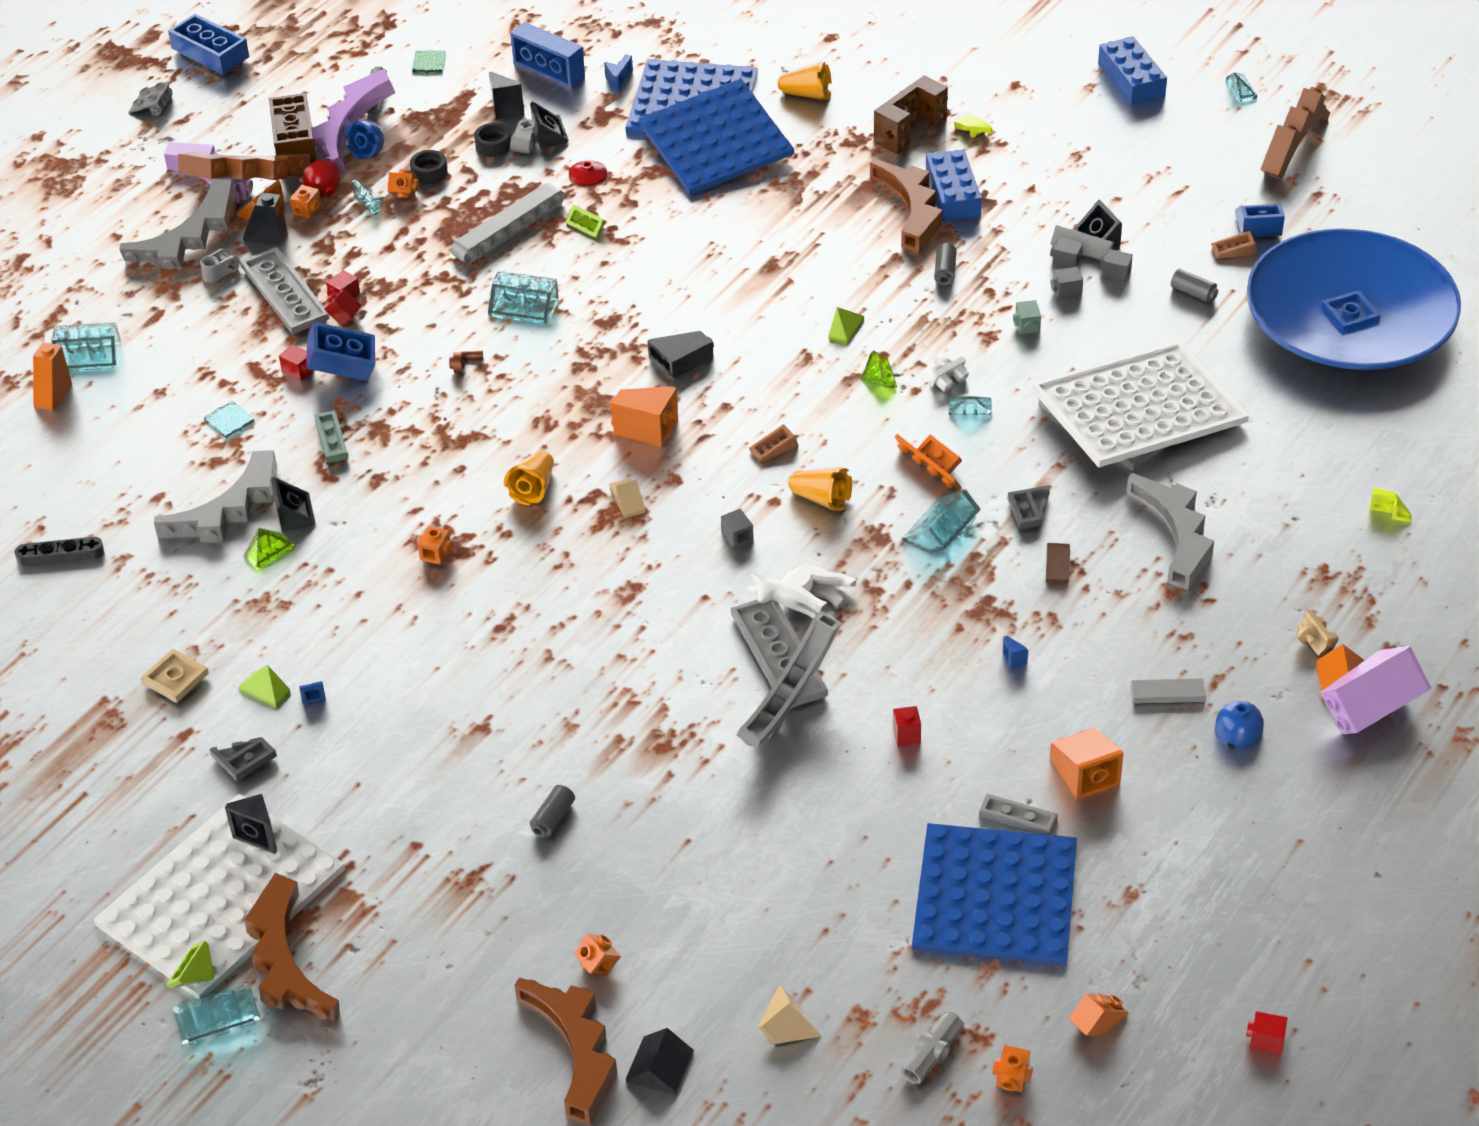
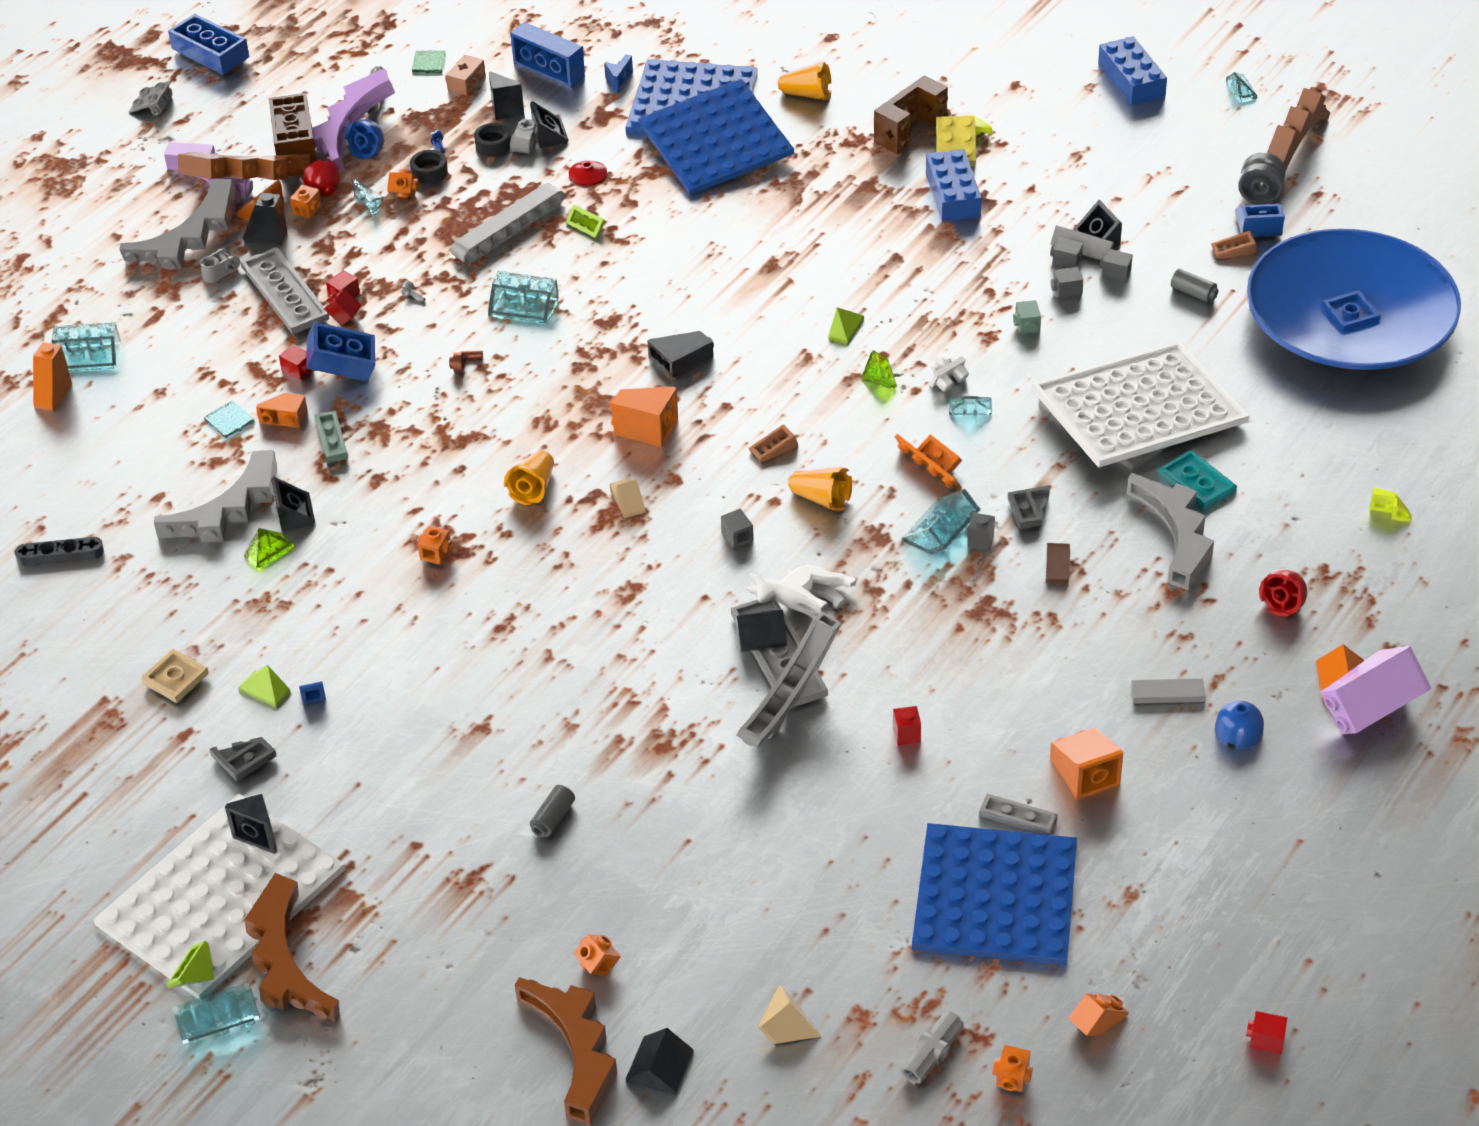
arch [870,158,942,252] -> none
dark grey brick [934,243,957,285] -> none
blue slope [1002,636,1028,669] -> none
tan hips [1297,610,1339,656] -> none
none -> orange slope [256,393,308,428]
none -> light grey hand [401,280,426,302]
none -> clear blue hand [430,130,445,153]
none -> nougat brick [445,54,486,96]
none -> black slope [734,609,787,652]
none -> light yellow plate [936,116,976,166]
none -> dark grey brick [967,512,995,551]
none -> teal tile [1158,450,1237,511]
none -> dark grey wheel [1238,152,1286,204]
none -> red cylinder [1259,569,1308,617]

